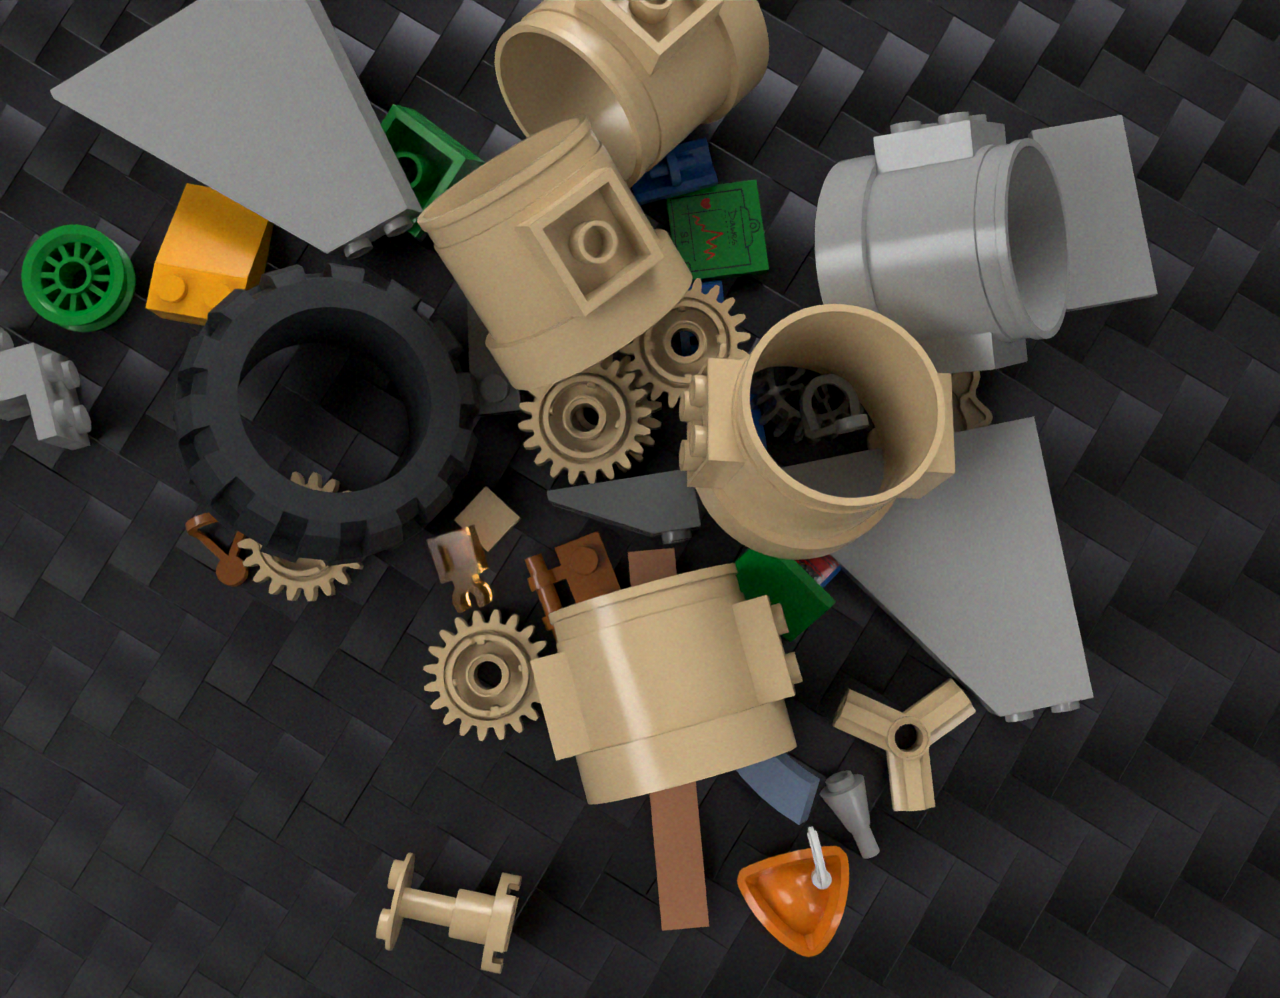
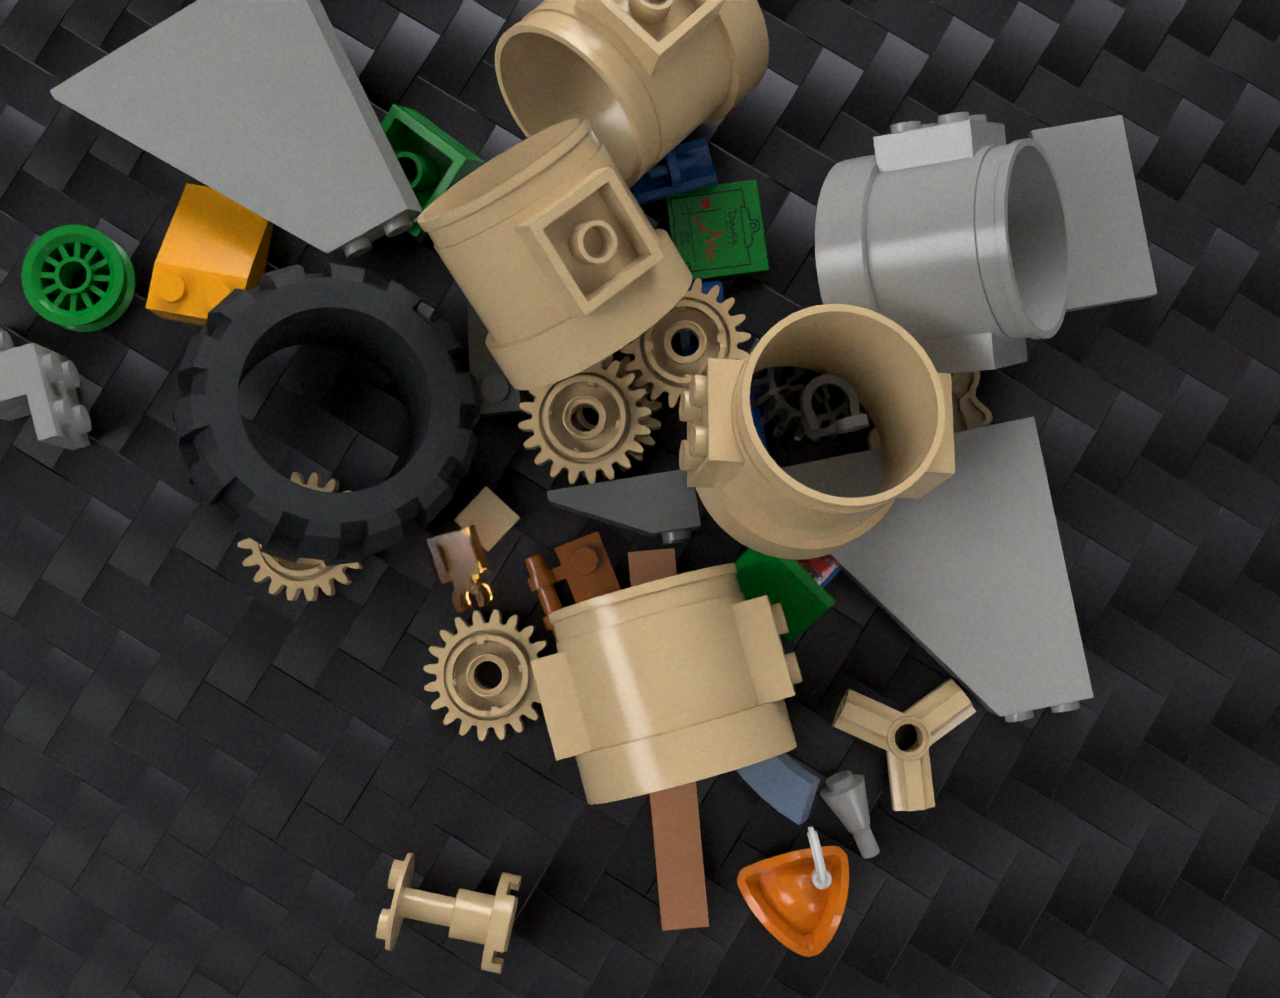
dark orange piece [185,512,248,587] -> none

